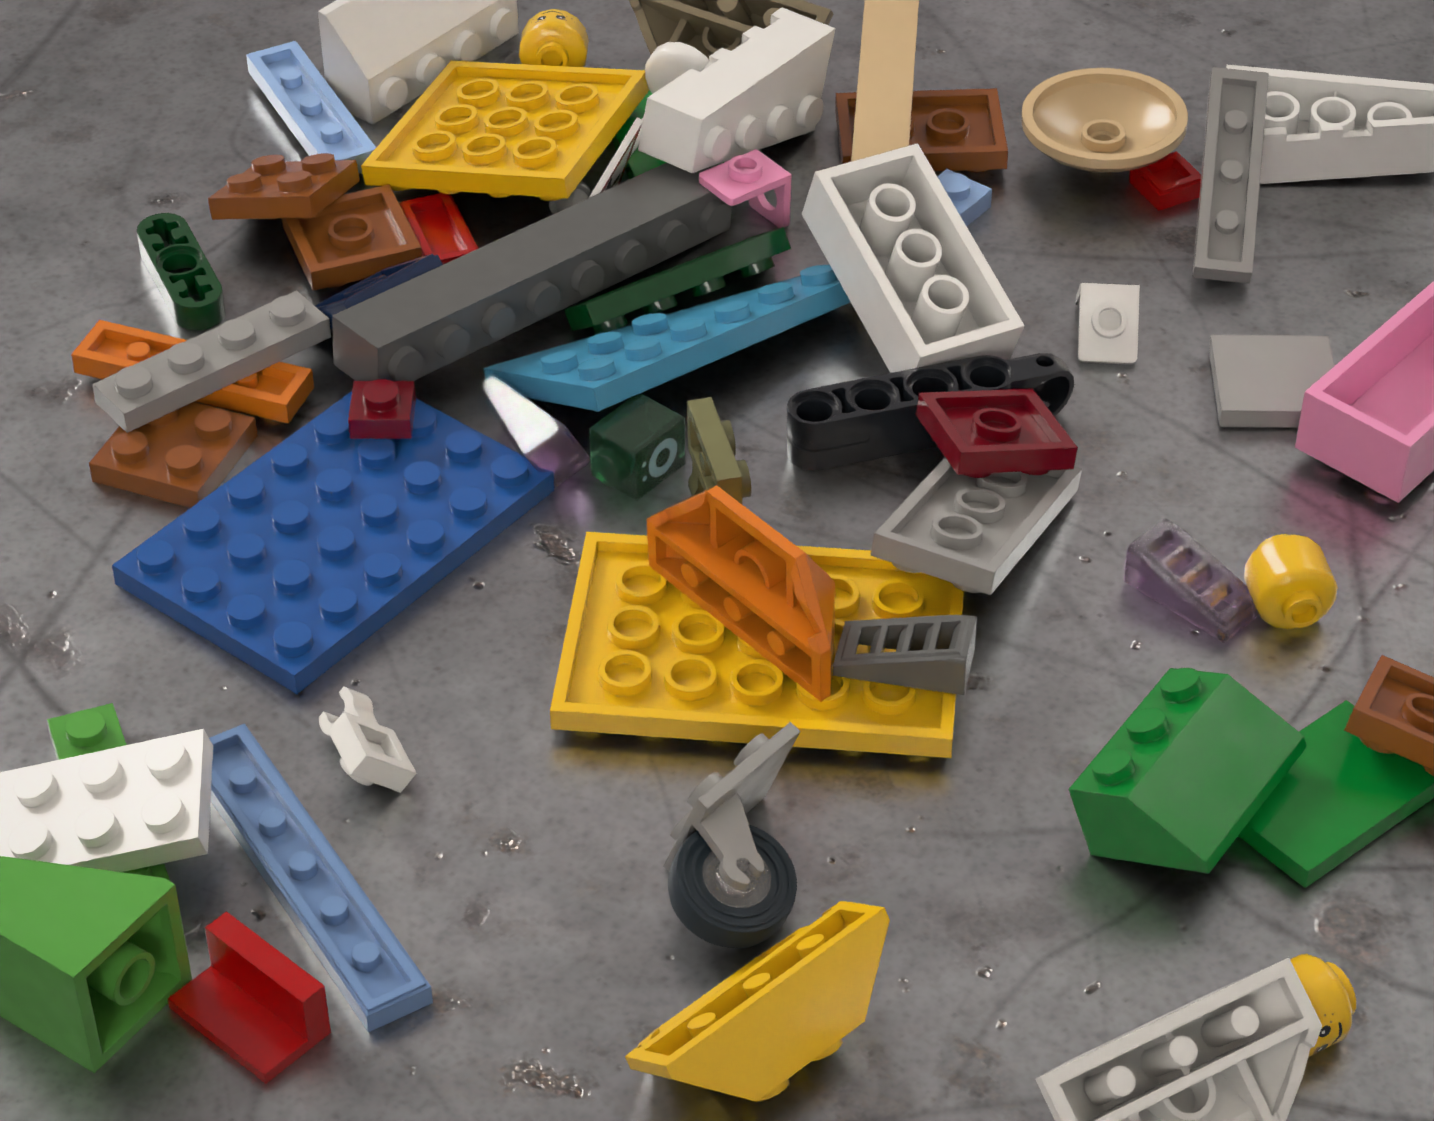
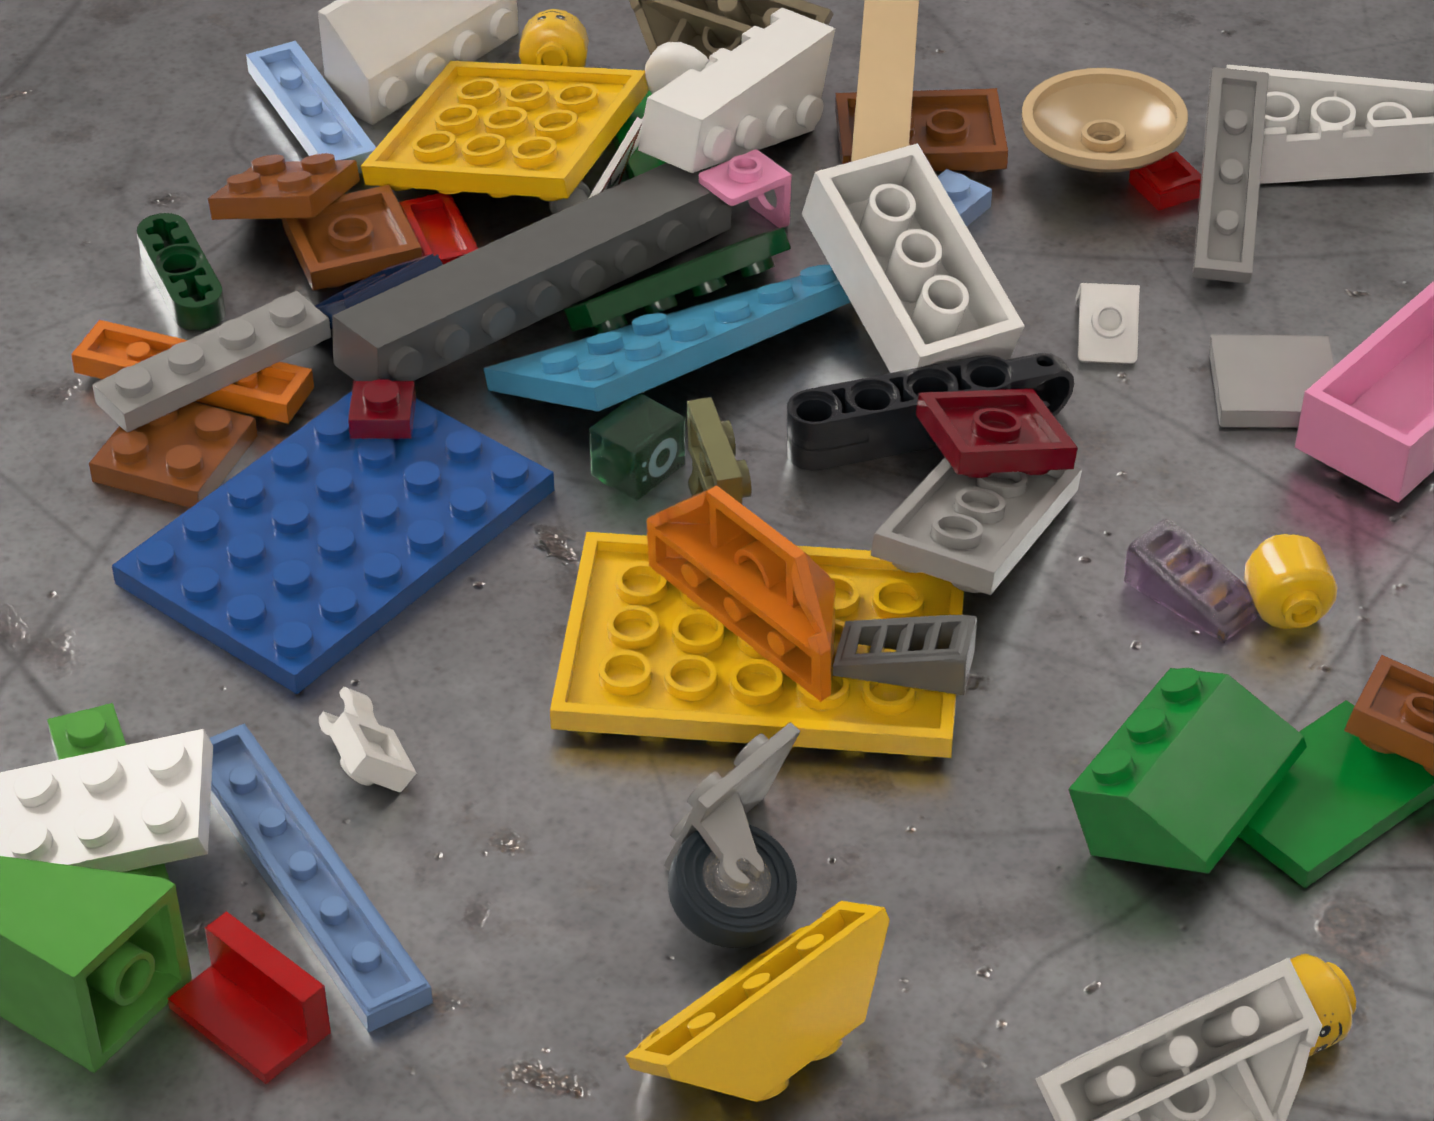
slope [483,375,590,488] -> none

